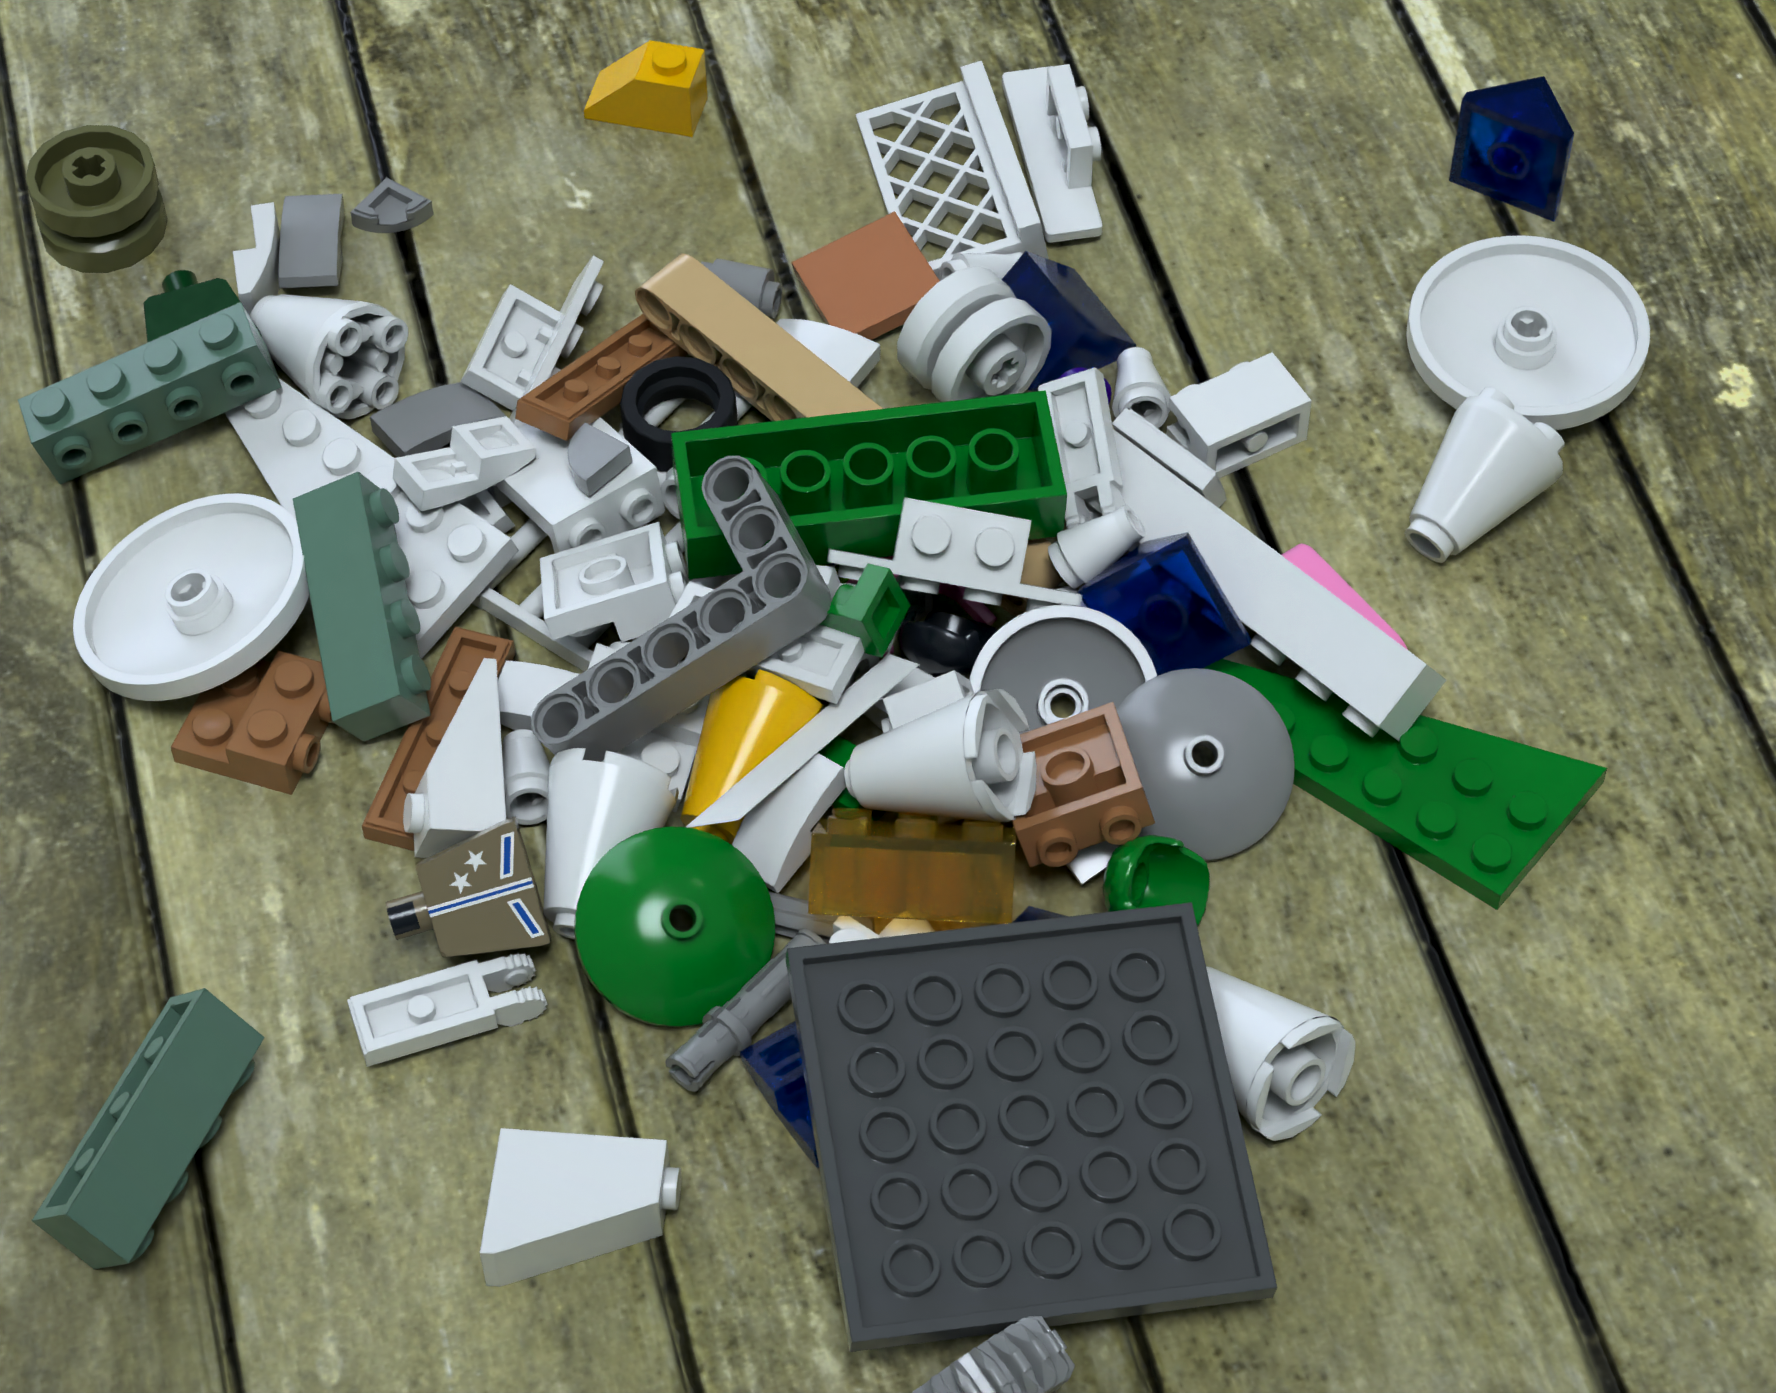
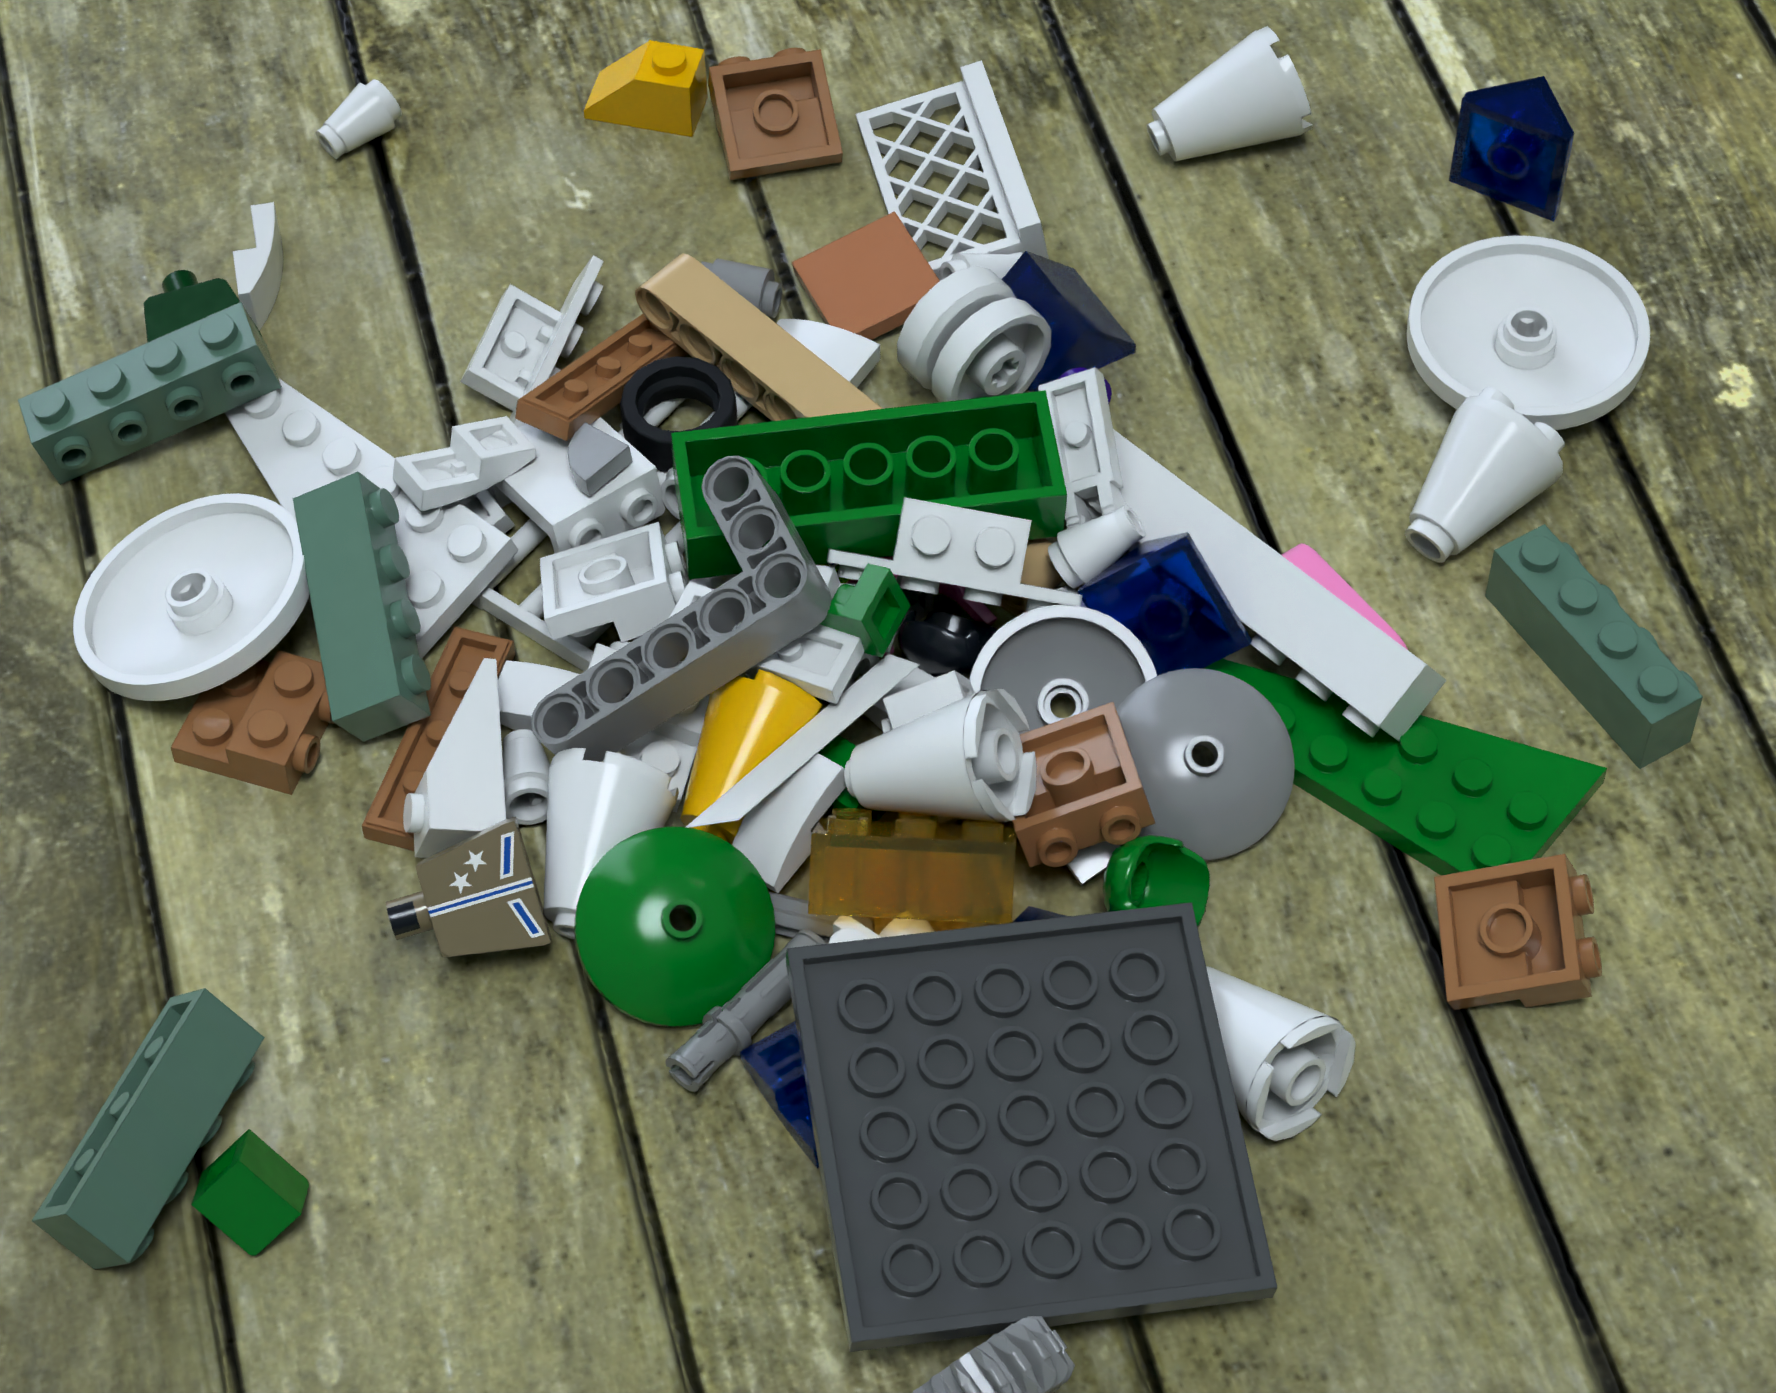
olive wheel [25,125,167,273] -> none
white cone [250,294,408,420] -> none
light grey slope [278,194,345,288] -> none
white hinge [347,953,548,1067] -> none
light grey tile [350,177,434,233] -> none
light grey slope [370,382,506,457] -> none
white slope [480,1128,681,1287] -> none
white bracket [1002,64,1102,243] -> none
white cone [1112,347,1171,428] -> none
white tile [1112,408,1227,508] -> none
white brick [1166,352,1312,478] -> none
none -> green panel [191,1129,309,1256]
none -> white cone [315,79,402,159]
none -> medium nougat plate [708,48,843,180]
none -> white cone [1147,26,1313,162]
none -> medium nougat plate [1434,854,1602,1010]
none -> sand green brick [1485,524,1703,769]

